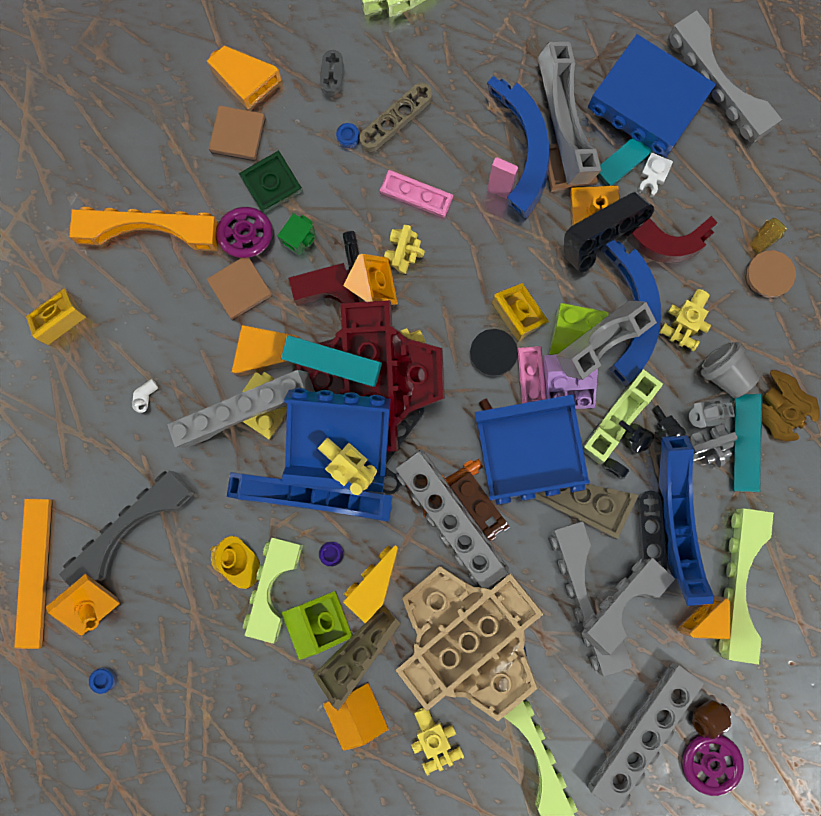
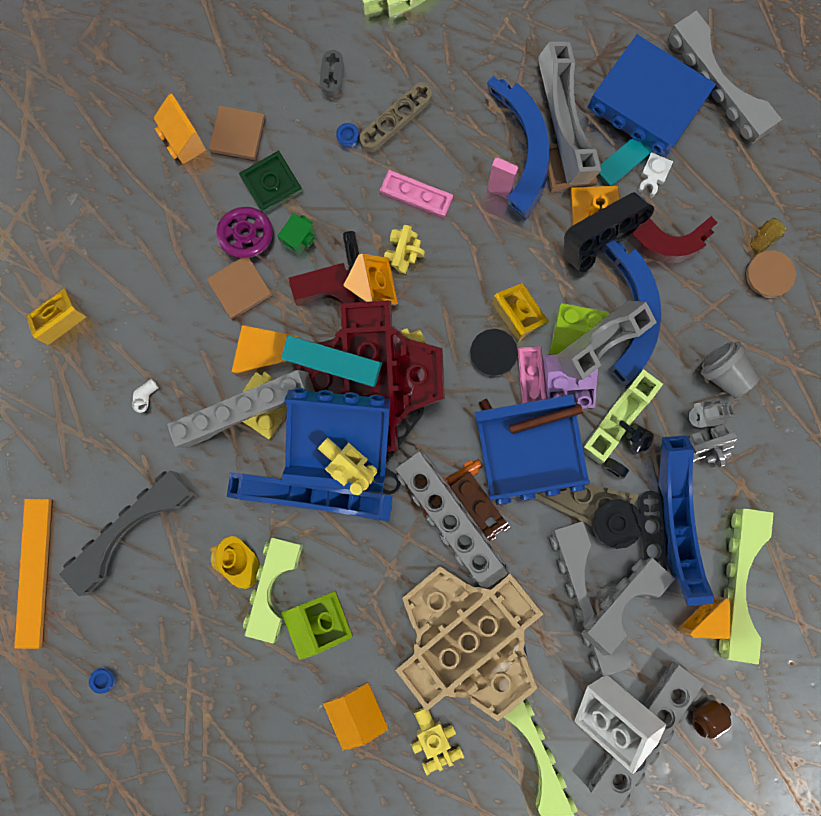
light orange tile [46,574,120,636] -> none
light orange arch [69,207,218,251] -> none
light orange slope [207,46,282,110] -> none
dark tan wing [313,605,401,710] -> none
dark purple plate [319,542,344,566] -> none
yellow slope [343,545,399,623] -> none
black piece [653,405,686,442] -> none
light yellow piece [659,289,711,352] -> none
magenta plate [683,735,744,796] -> none
teal tile [734,394,762,492] -> none
pearl gold piece [762,370,820,441] -> none
none -> light orange slope [154,93,206,164]
none -> copper bar [509,404,583,434]
none -> white slope [574,676,666,774]
none -> black tile [592,499,643,549]

